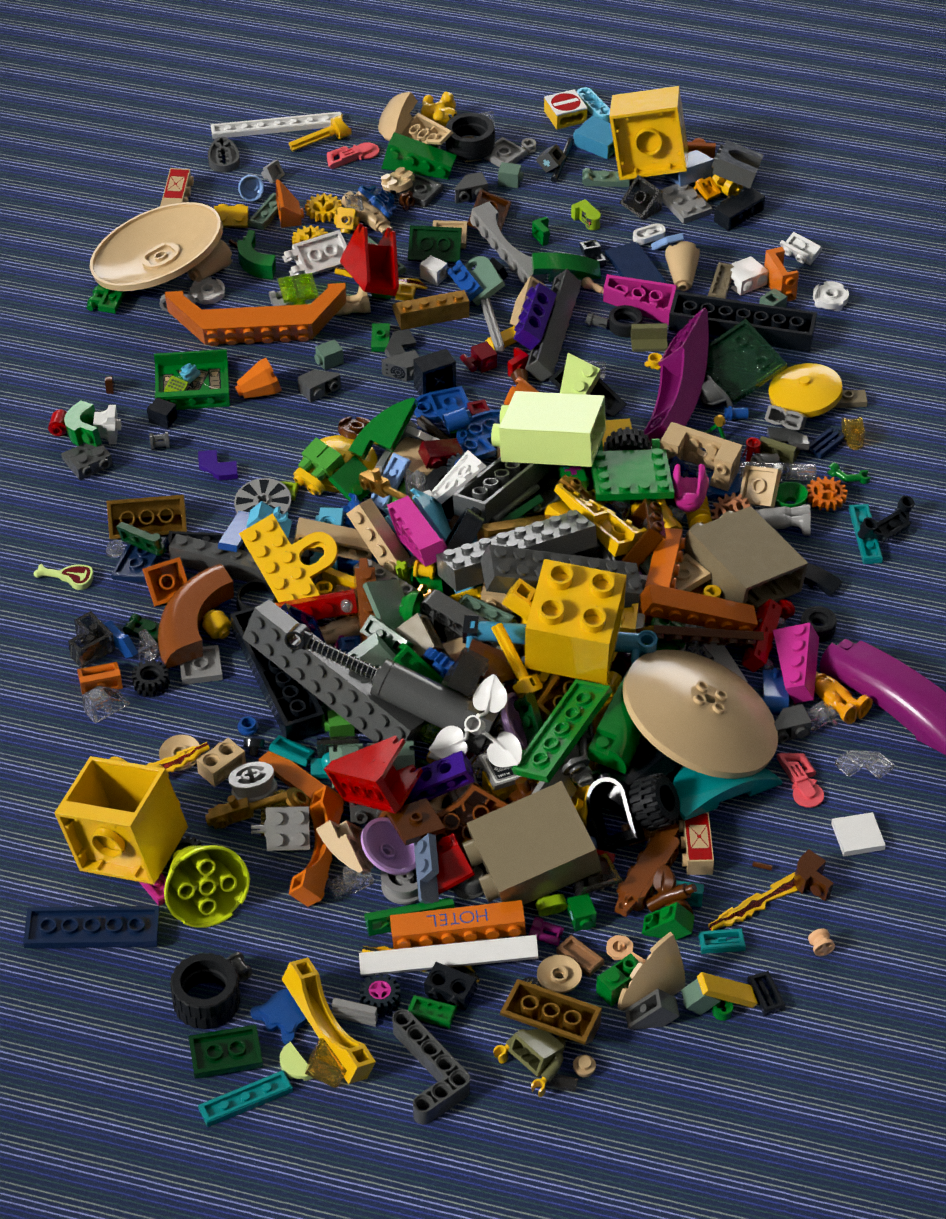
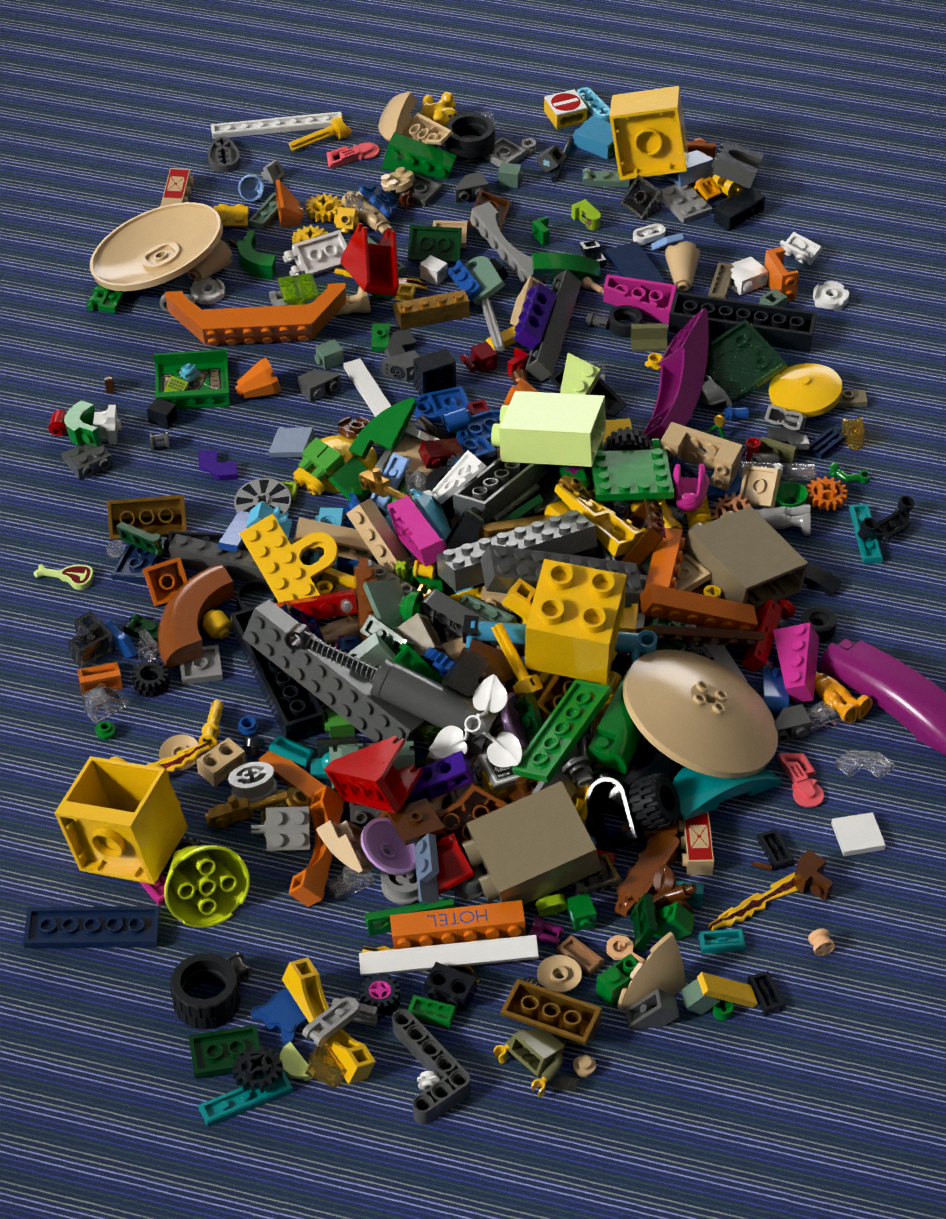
none -> green plate [95,721,116,740]
none -> yellow pin [199,700,224,750]
none -> black gear [232,1046,283,1094]
none -> sand blue tile [268,427,314,458]
none -> light grey plate [302,997,359,1047]
none -> white tile [343,358,391,417]
none -> white plate [417,1071,440,1090]
none -> dark green plate [630,893,658,952]
none -> black tile [757,829,795,871]

